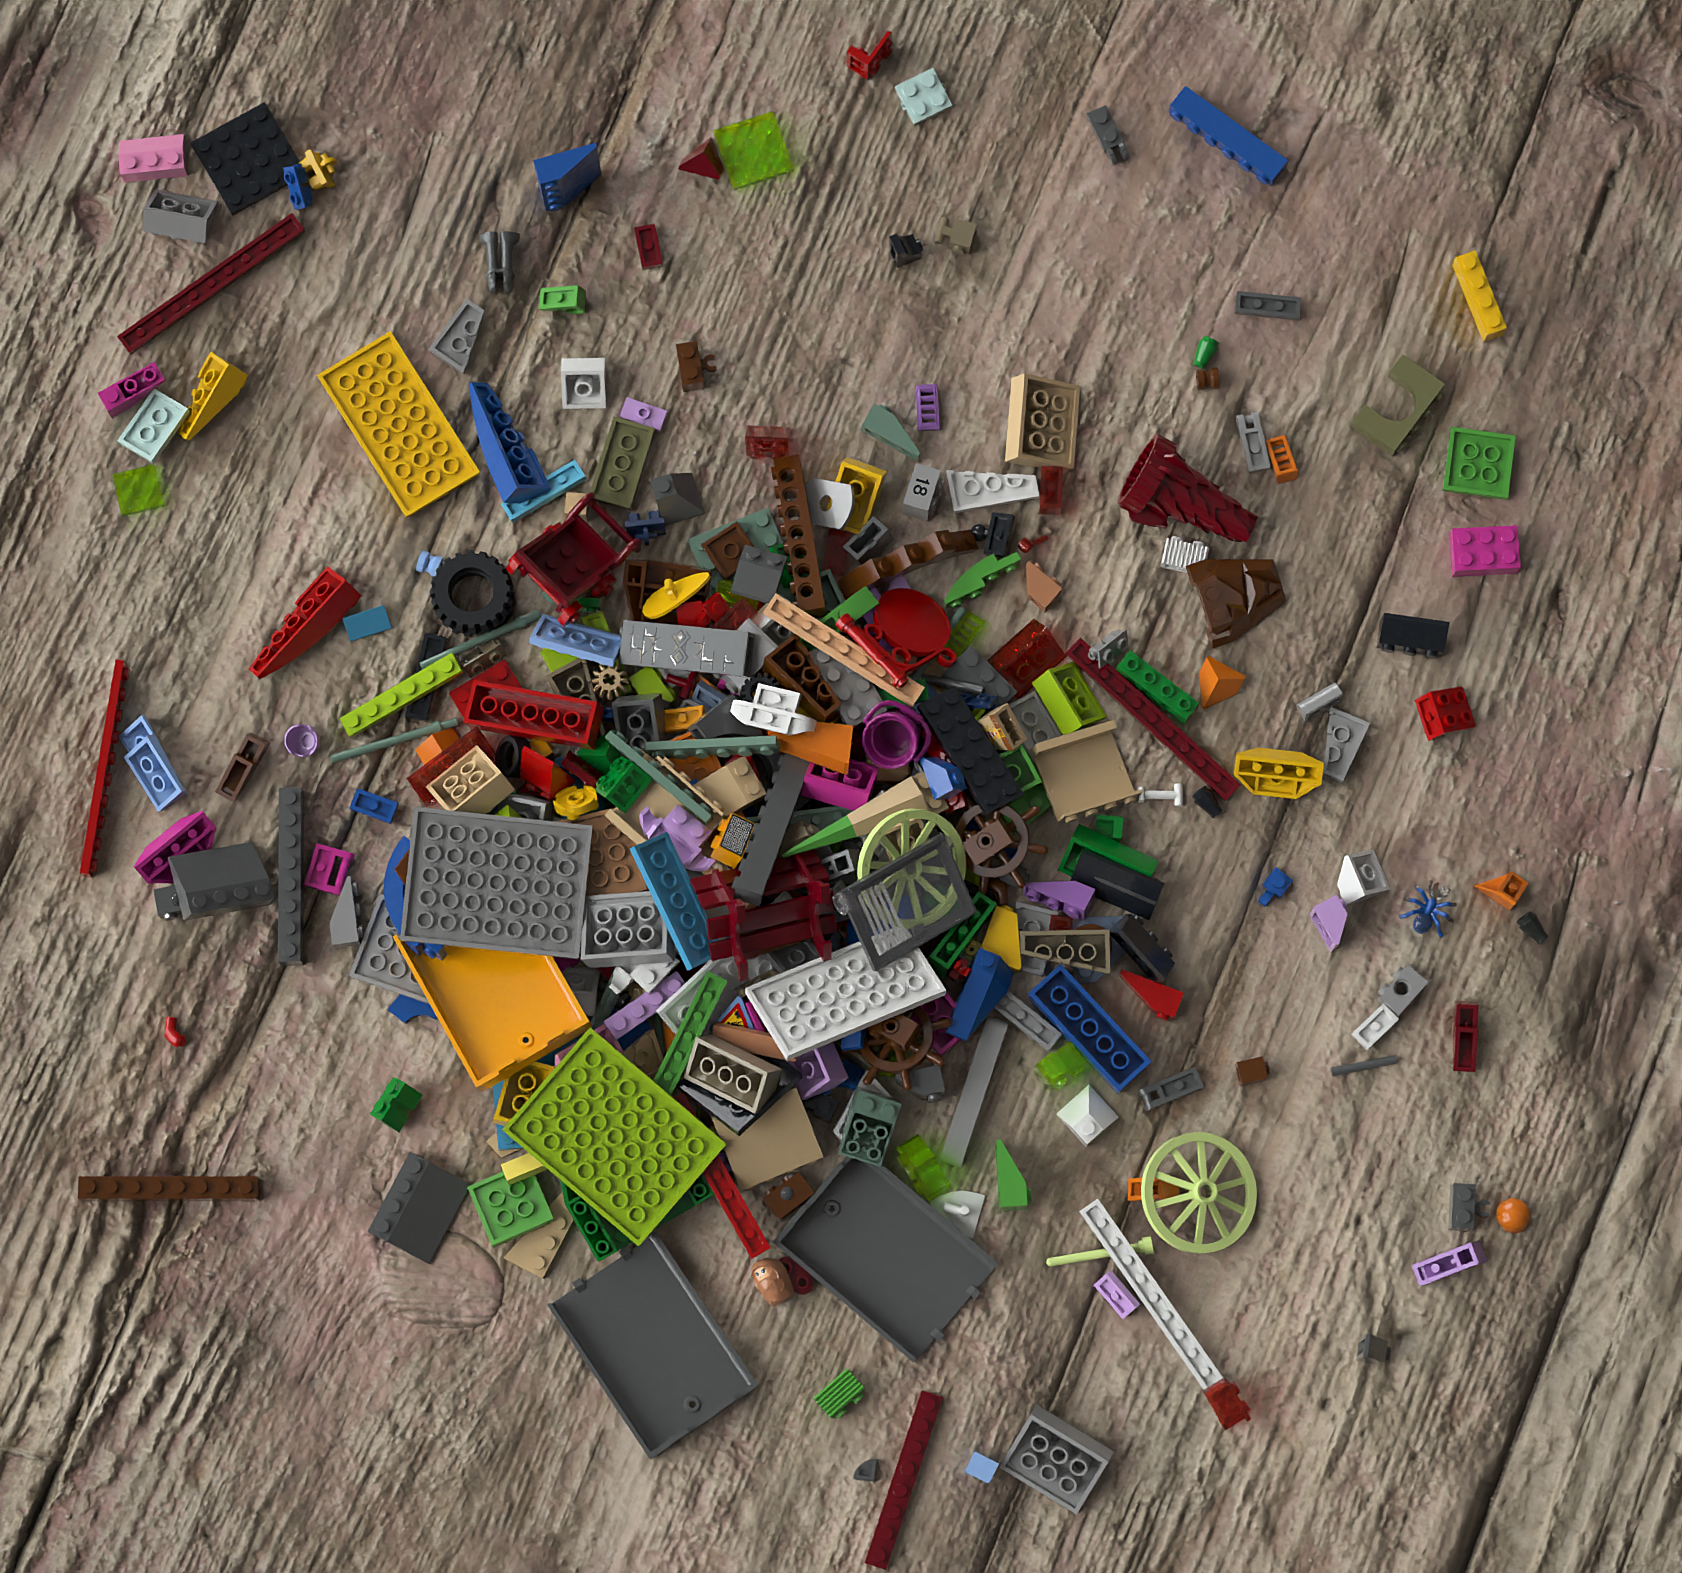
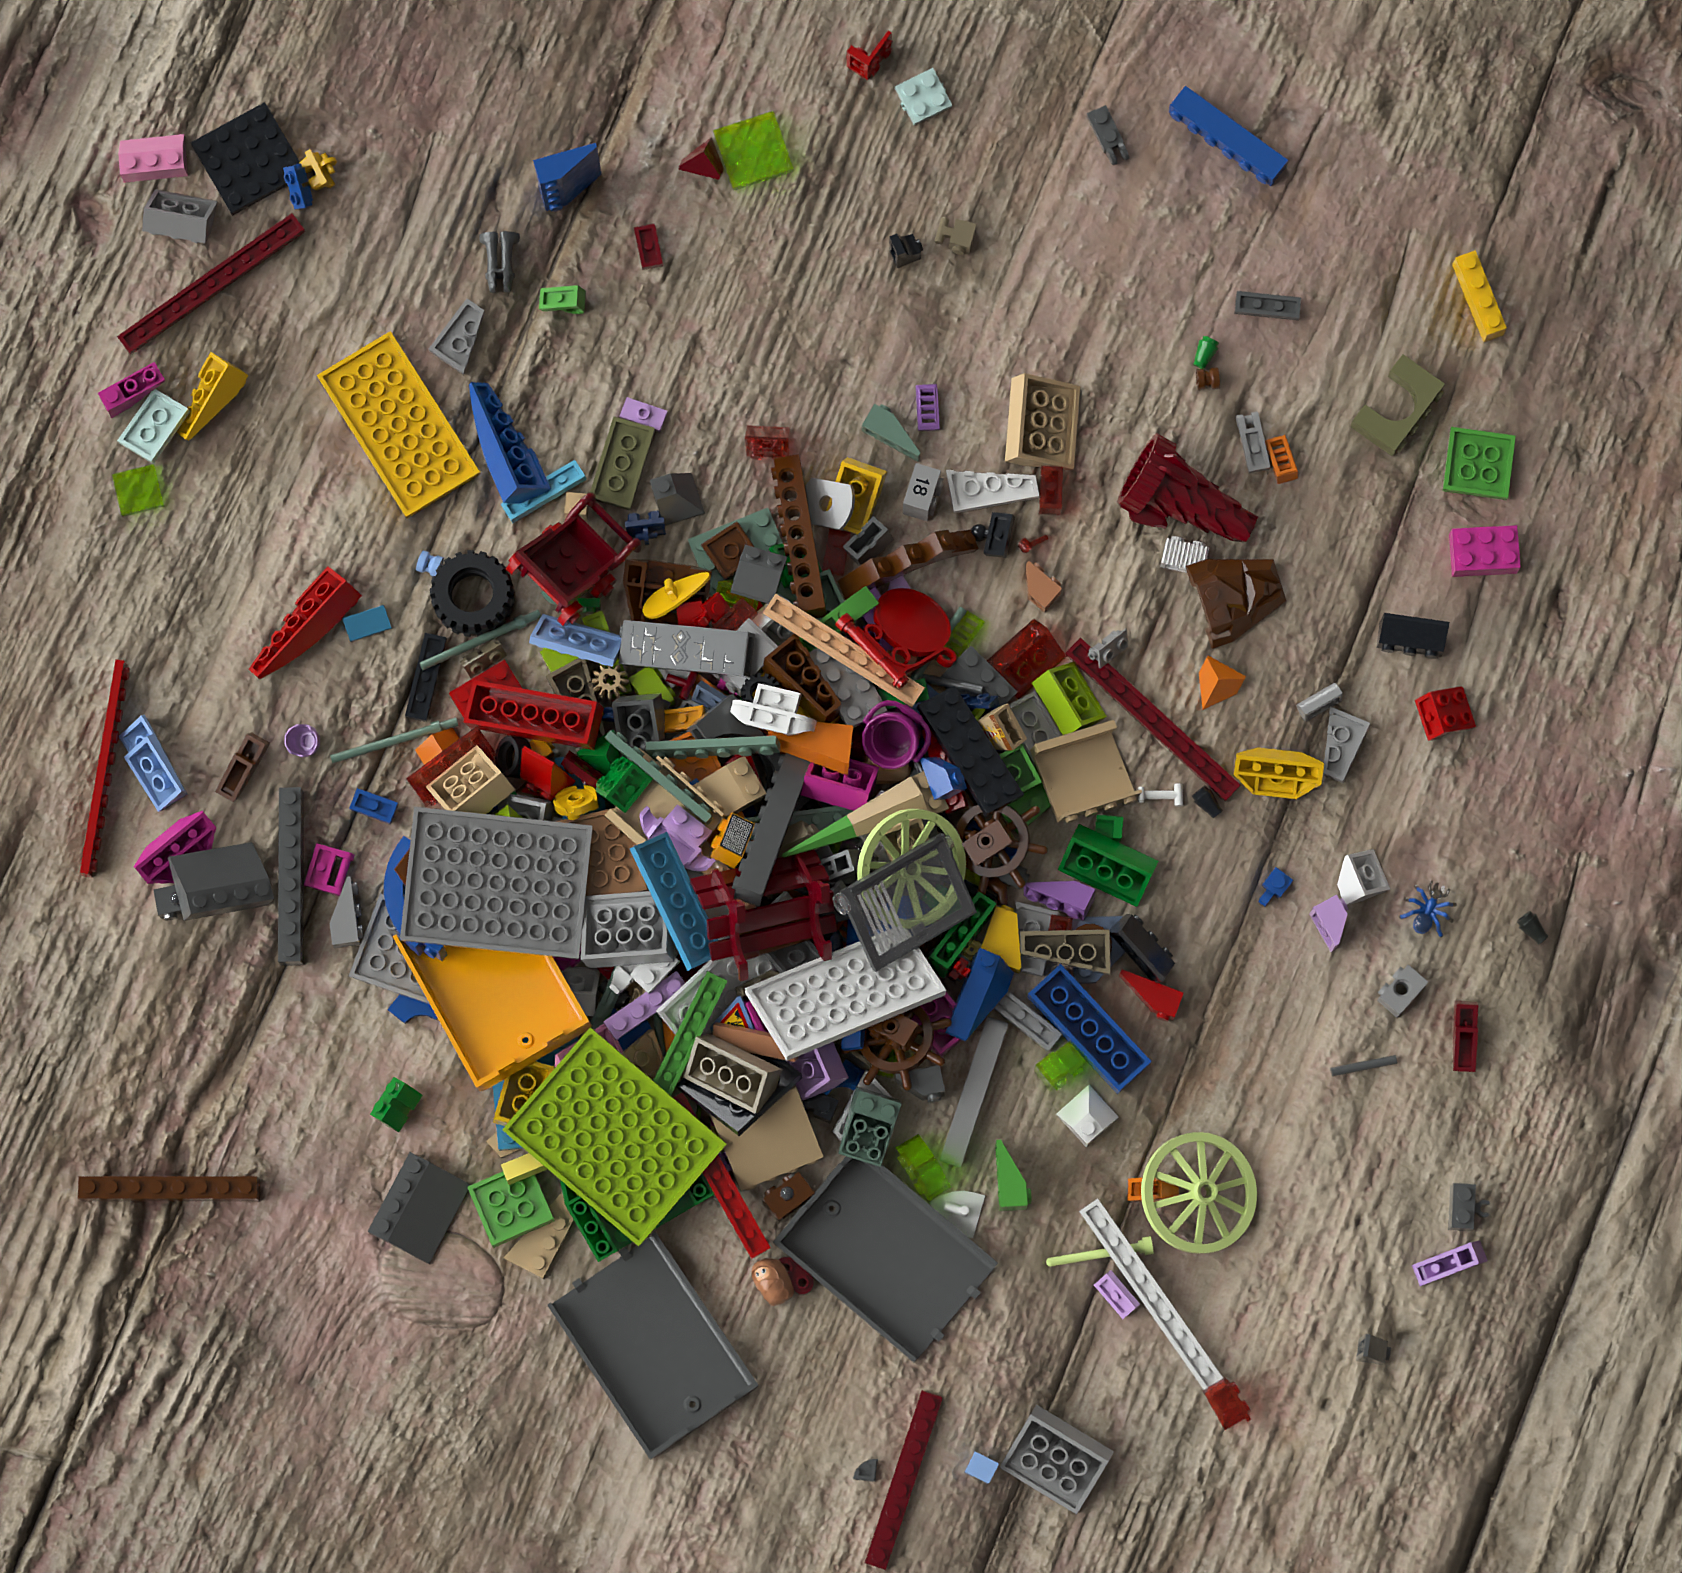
red arm [164,1017,186,1047] -> none
lime plate [340,653,464,739] -> none
white slope [561,358,606,409] -> none
reddish brown brick [676,341,717,392] -> none
bright green brick [813,1368,865,1419] -> none
bright green slope [944,552,1021,609] -> none
black tile [1070,848,1164,920] -> none
green brick [1116,650,1199,725] -> none
dark grey plate [1138,1067,1204,1111] -> none
reddish brown brick [1235,1056,1270,1086] -> none
white plate [1351,1003,1399,1050] -> none
orange slope [1474,871,1529,911] -> none
orange hair [1496,1198,1530,1234] -> none

